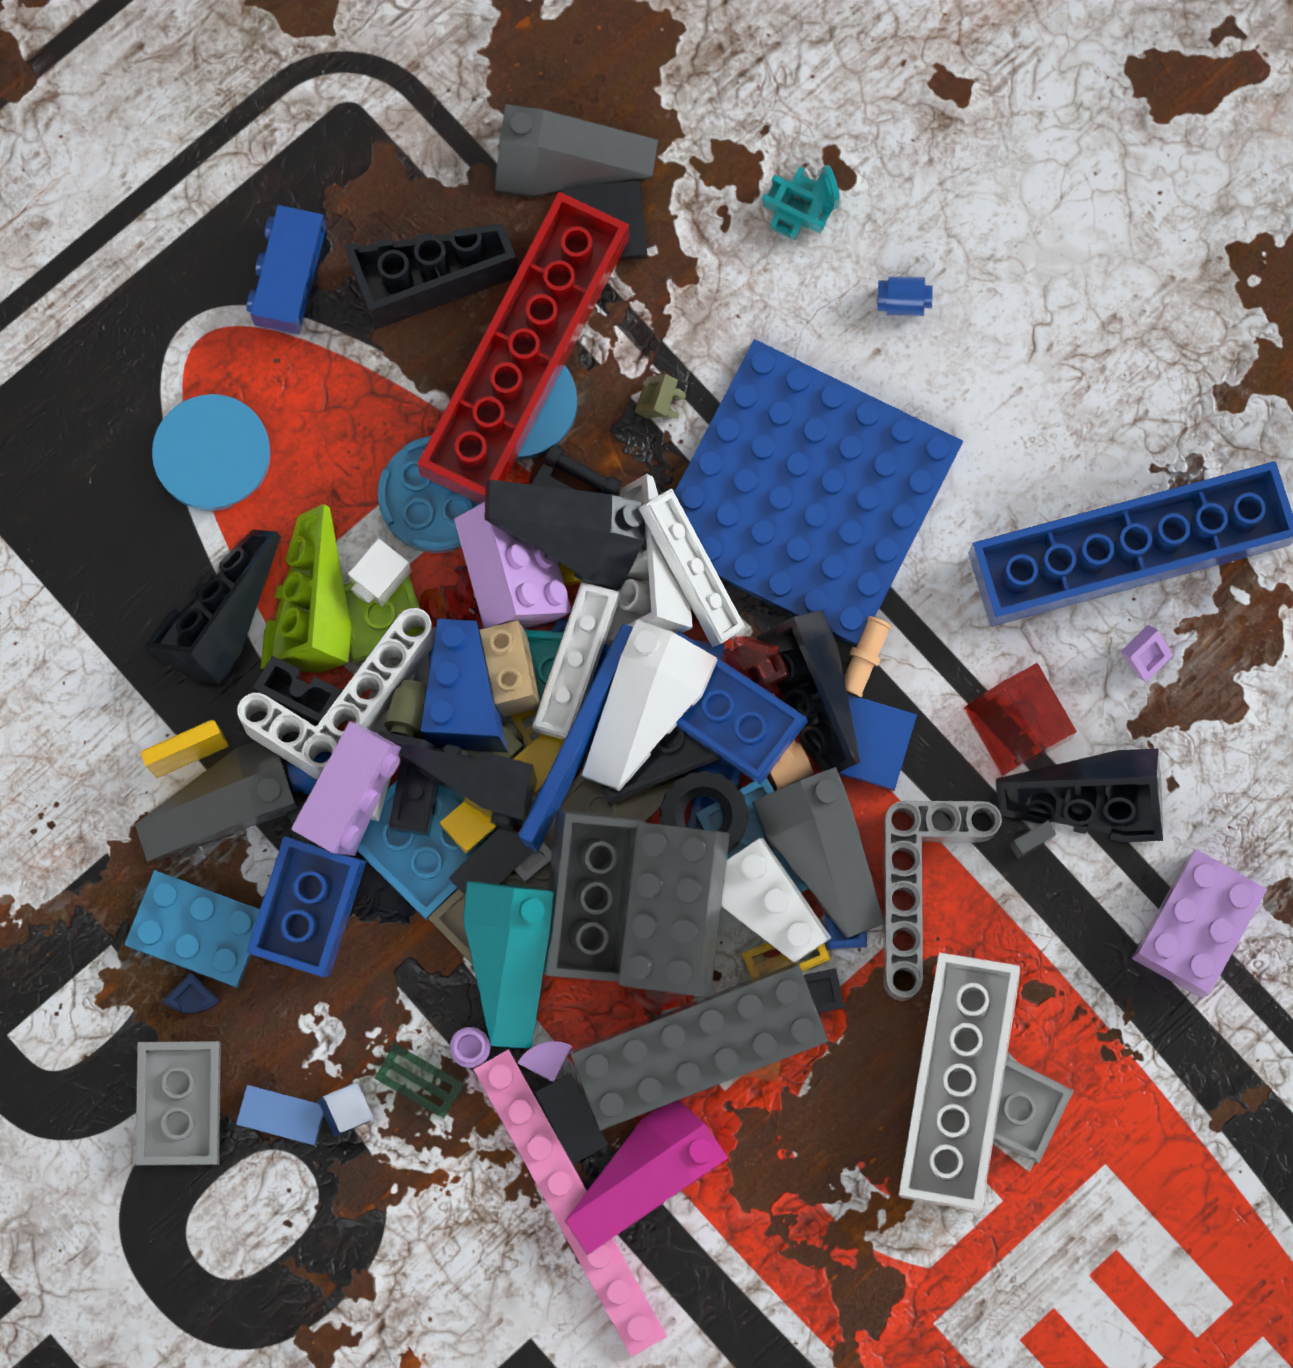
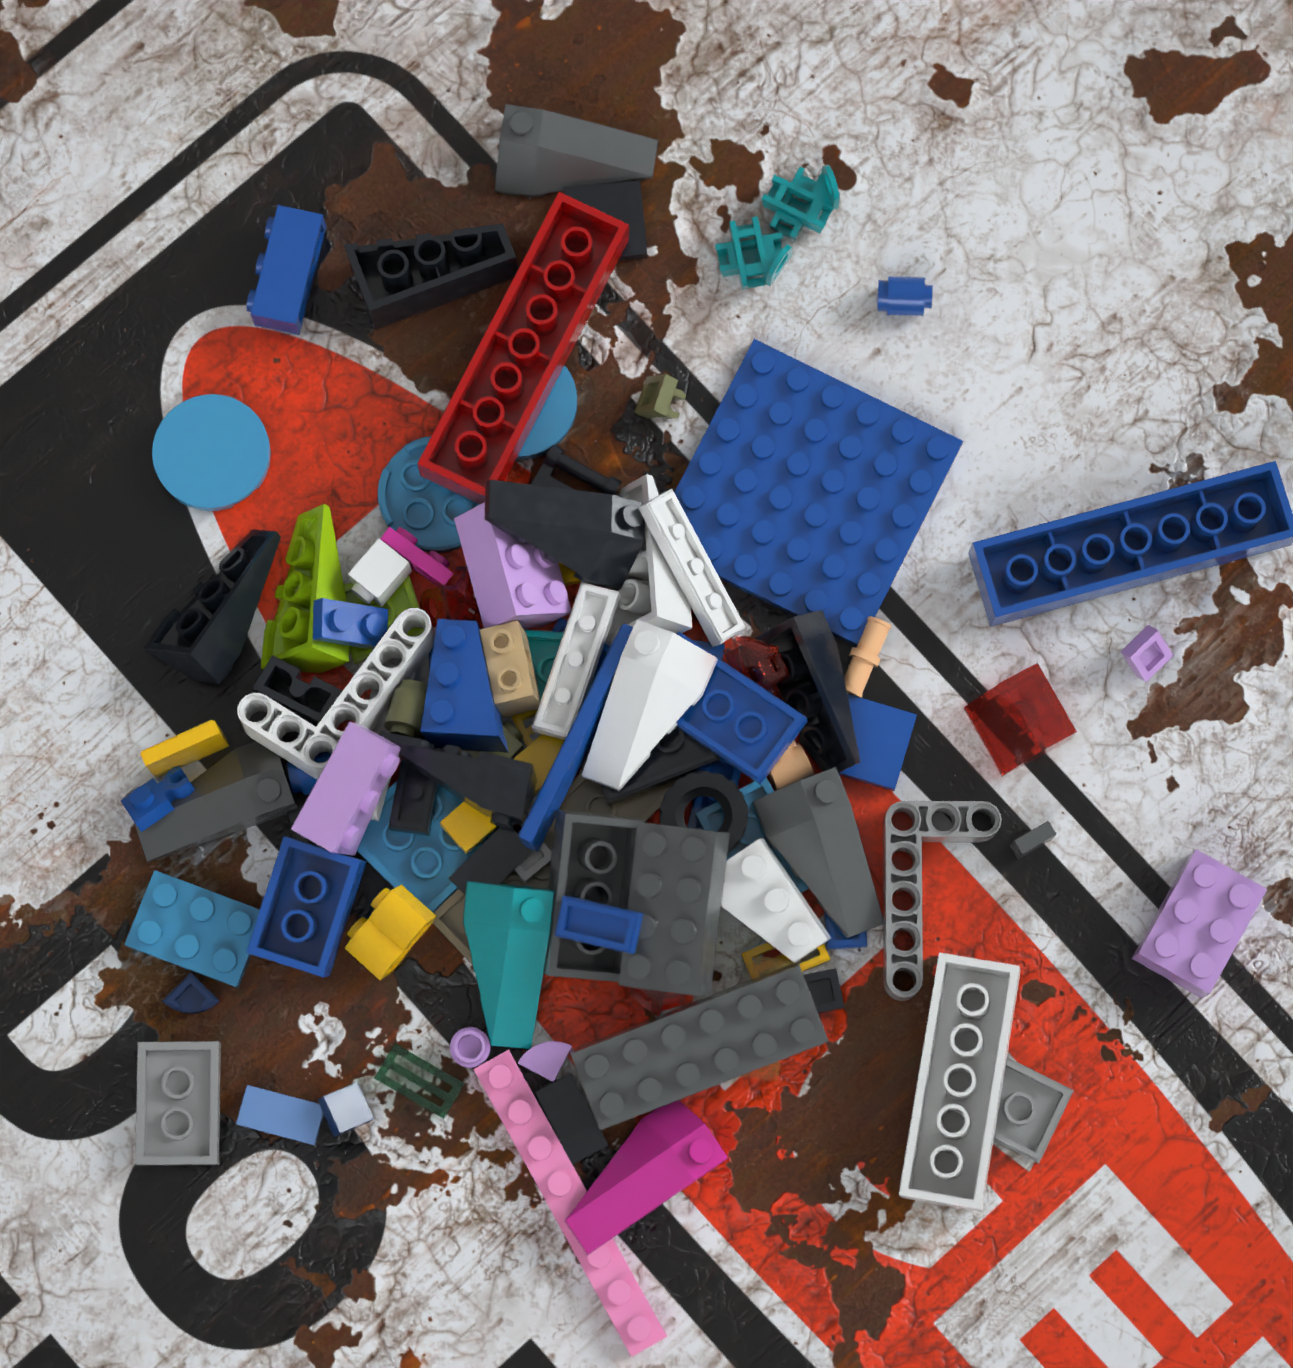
black wedge [996,748,1163,842] -> none
none -> blue plate [120,766,195,832]
none -> blue plate [313,598,388,649]
none -> yellow brick [345,884,437,980]
none -> dark pink plate [380,527,453,589]
none -> blue tile [555,896,643,954]
none -> teal piece [715,216,793,290]

